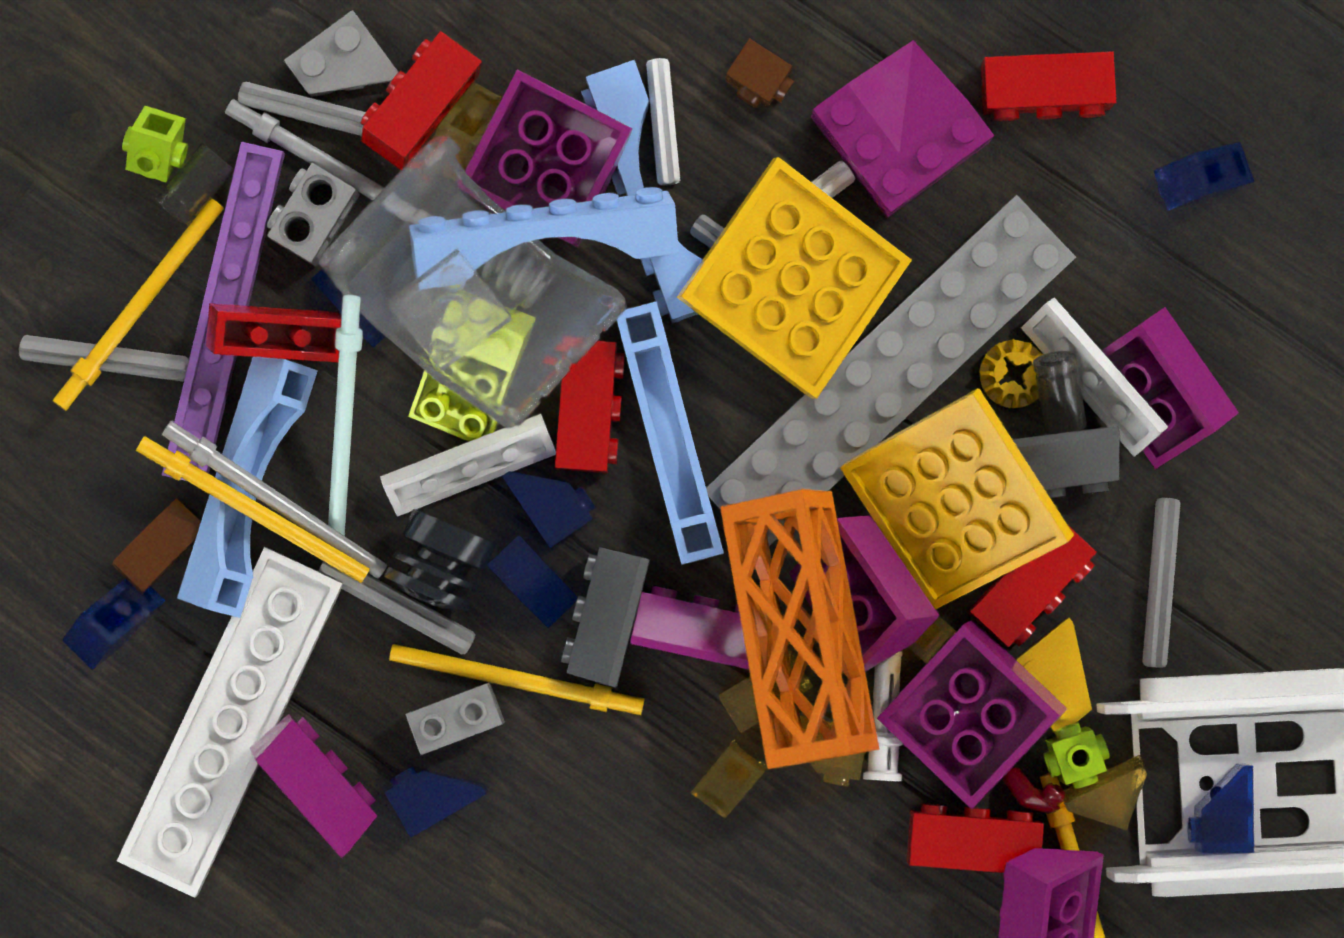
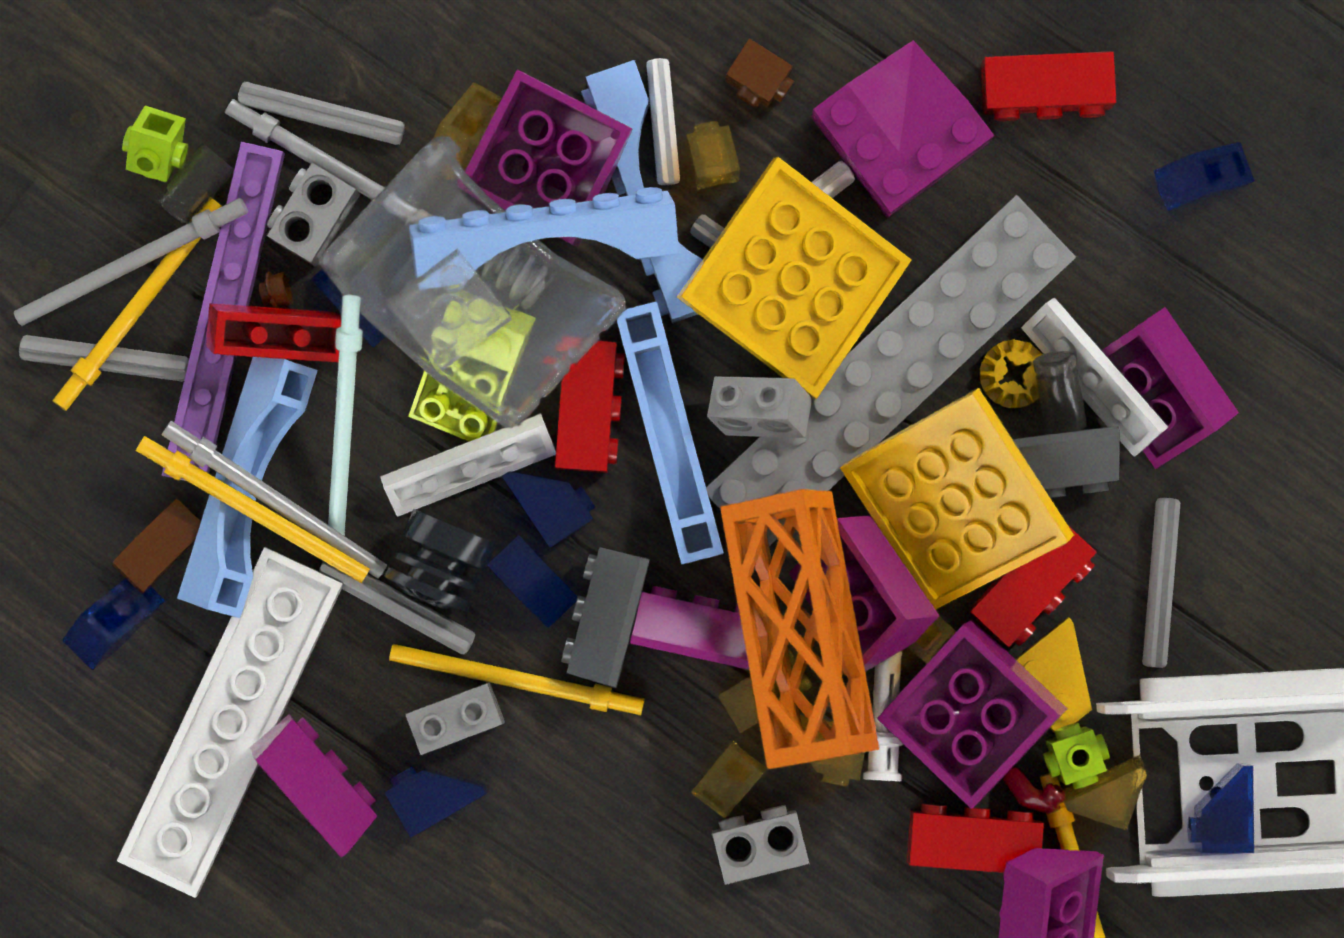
light grey wing [284,10,398,97] -> none
red brick [360,31,482,171] -> none
none -> light grey bar [14,198,248,326]
none -> reddish brown plate [259,271,293,308]
none -> clear yellow slope [687,121,740,190]
none -> light grey brick [707,376,812,438]
none -> light grey brick [712,805,809,885]

